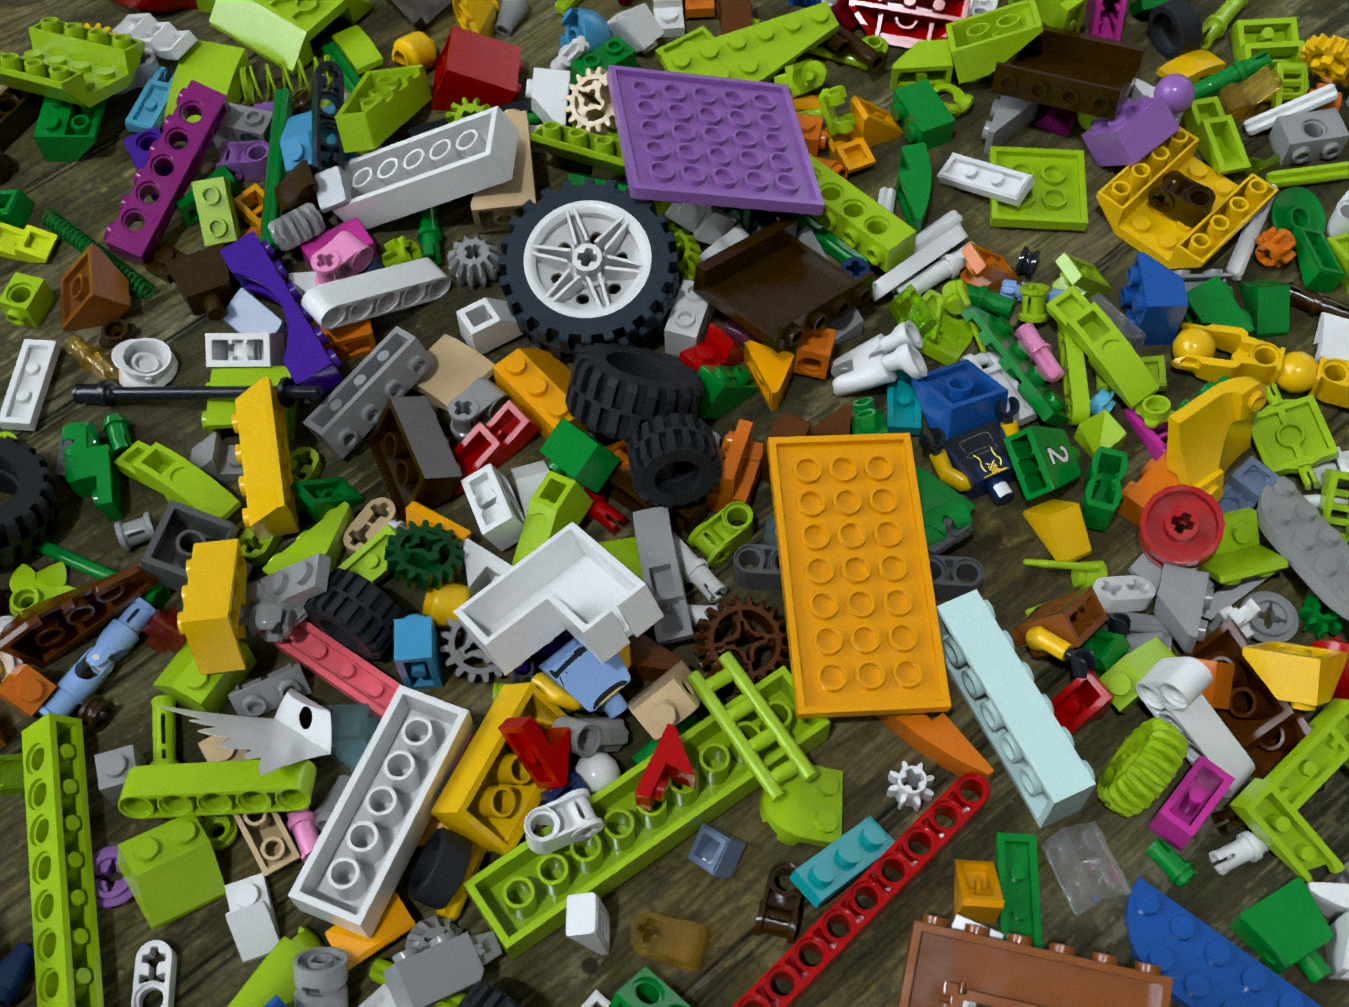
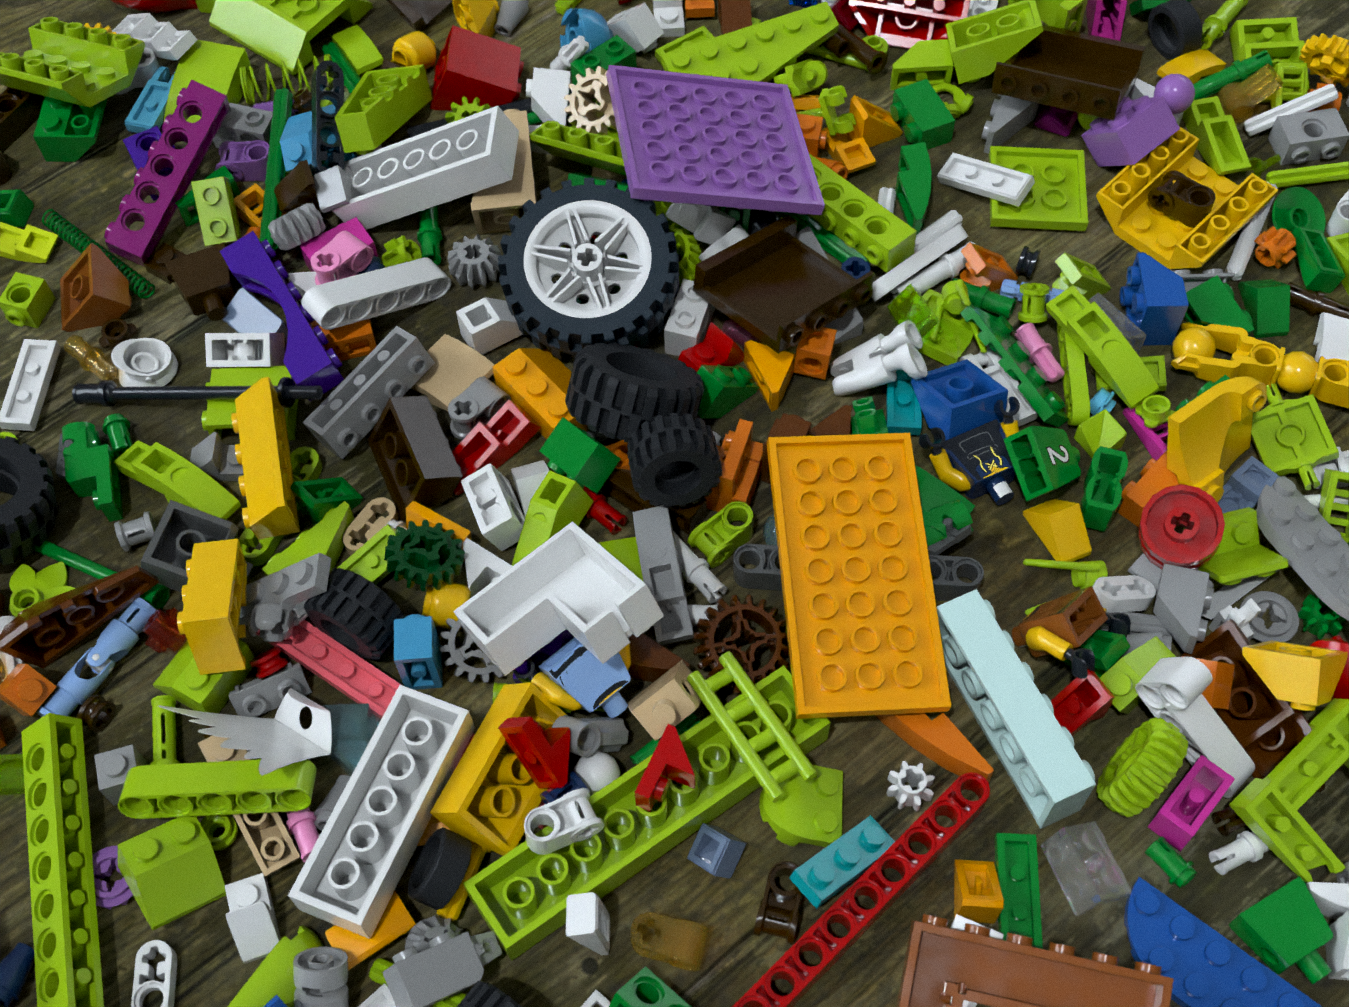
none -> red bush [249,646,288,679]

